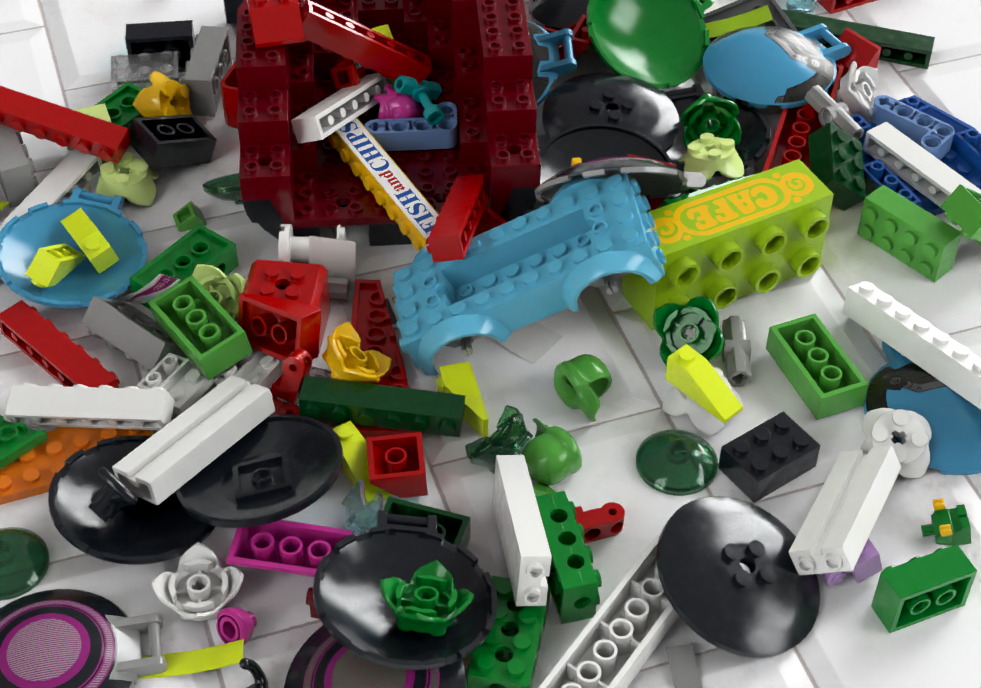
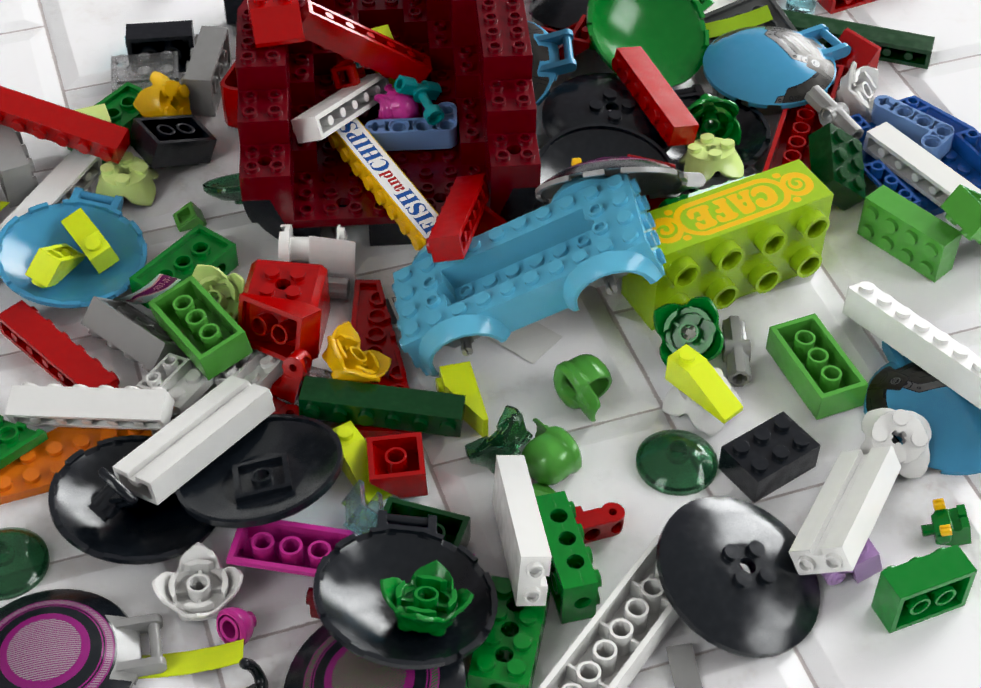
none -> brick [612,46,699,146]

